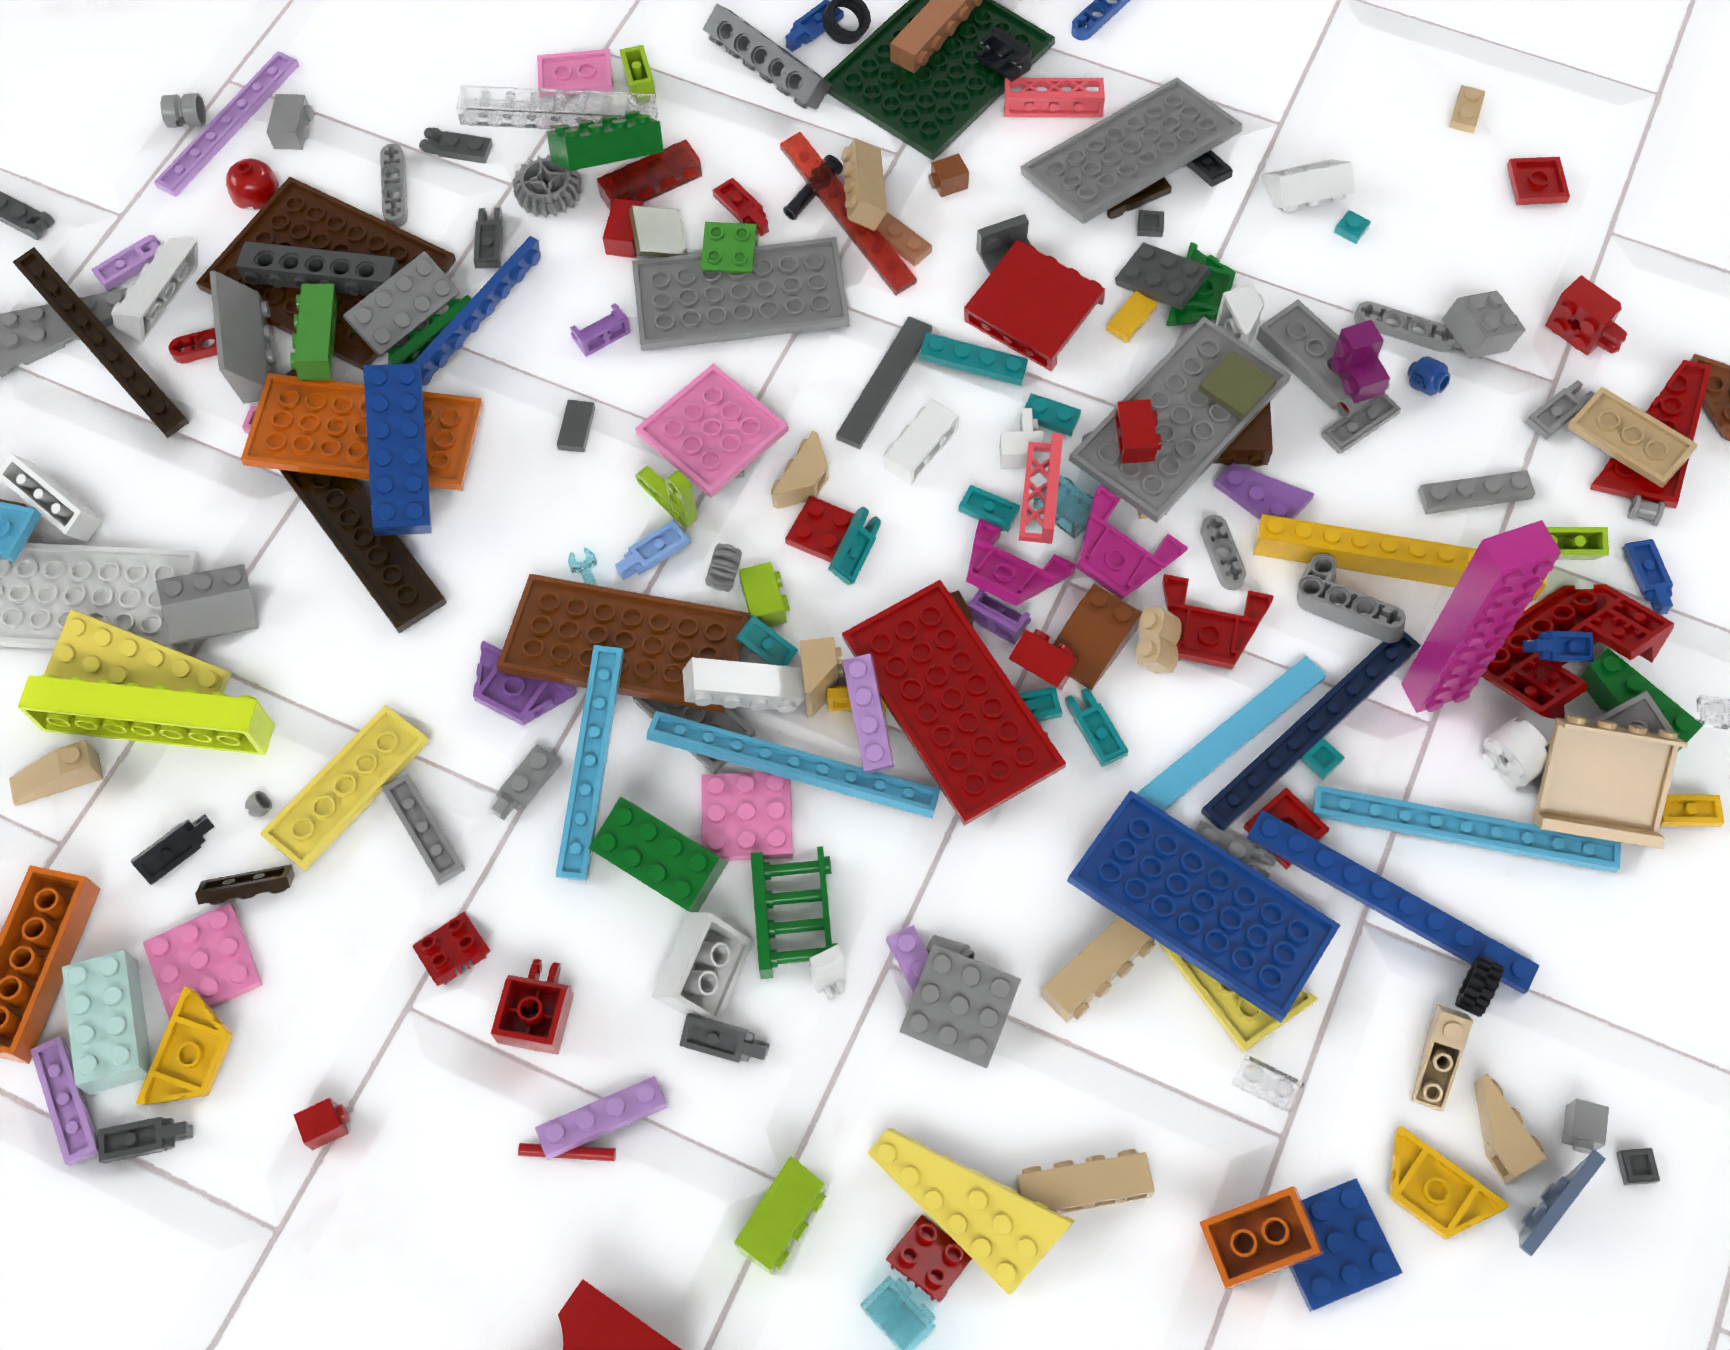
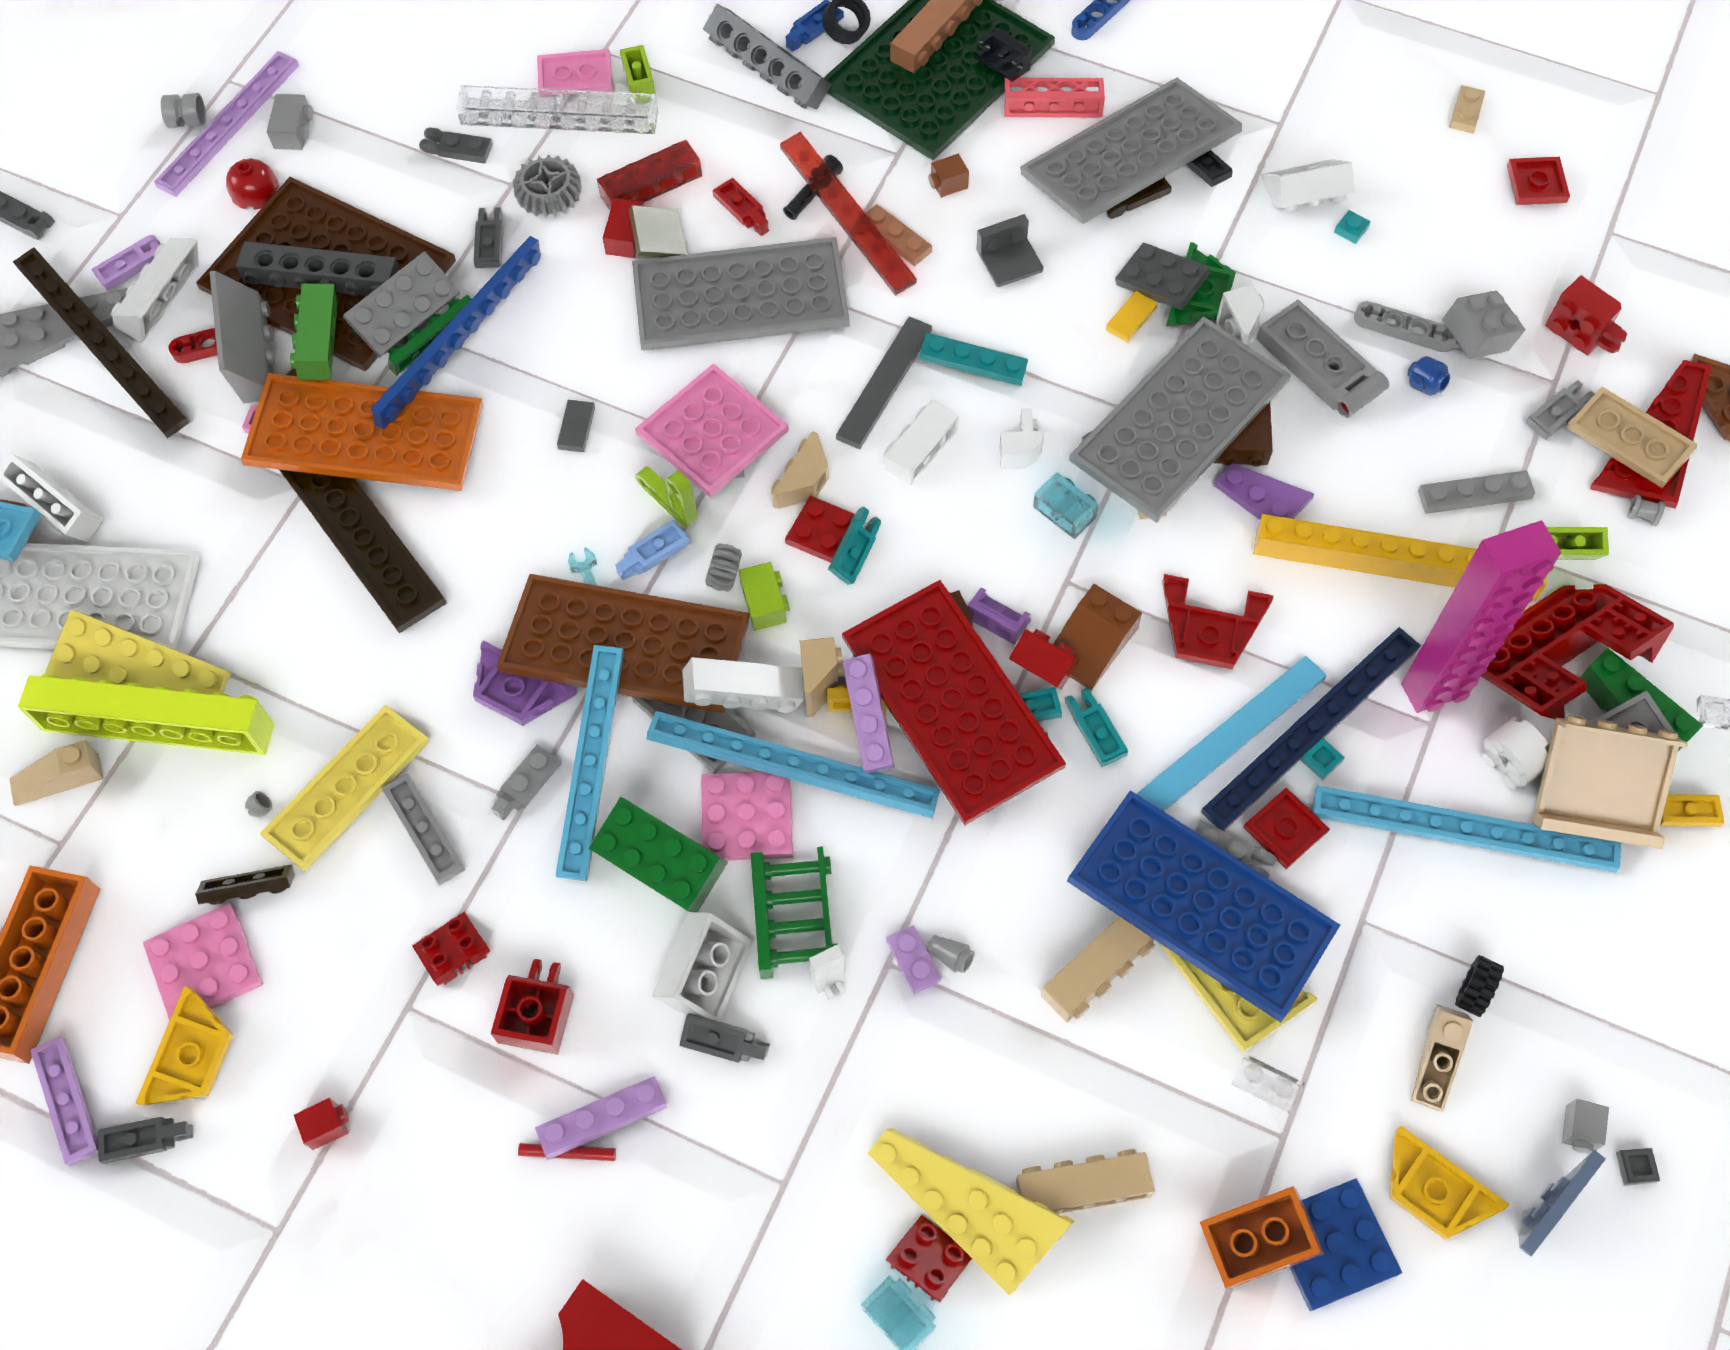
light aqua brick [62,950,151,1095] -> none
black hinge [130,814,215,885] -> none
light grey slope [156,564,259,646] -> none
blue brick [363,363,432,536] -> none
light grey beam [380,144,408,227] -> none
green brick [547,111,664,171] -> none
medium lavender hinge [570,303,631,357] -> none
bright green bracket [701,222,759,274] -> none
lime slope [734,1156,827,1275] -> none
teal plate [735,615,799,666] -> none
tan brick [841,138,887,231] -> none
light grey plate [899,943,1022,1069] -> none
teal plate [958,485,1020,532] -> none
red panel [964,240,1105,372] -> none
dark pink wing [966,518,1076,606] -> none
coral fence [1018,433,1063,544] -> none
teal plate [1024,393,1081,437] -> none
dark pink wing [1076,485,1188,600] -> none
red brick [1114,399,1162,464] -> none
tan brick [1135,607,1181,674] -> none
dark grey tile [1137,210,1164,237] -> none
olive tile [1198,350,1277,420] -> none
light grey beam [1200,515,1246,590] -> none
blue plate [1246,810,1540,994] -> none
light grey beam [1297,554,1406,643] -> none
light grey tile [1321,393,1401,455] -> none
magenta brick [1330,320,1390,403] -> none
tan slope [1474,1073,1547,1184] -> none
blue hinge [1523,631,1594,662] -> none
blue hinge [1622,539,1673,615] -> none

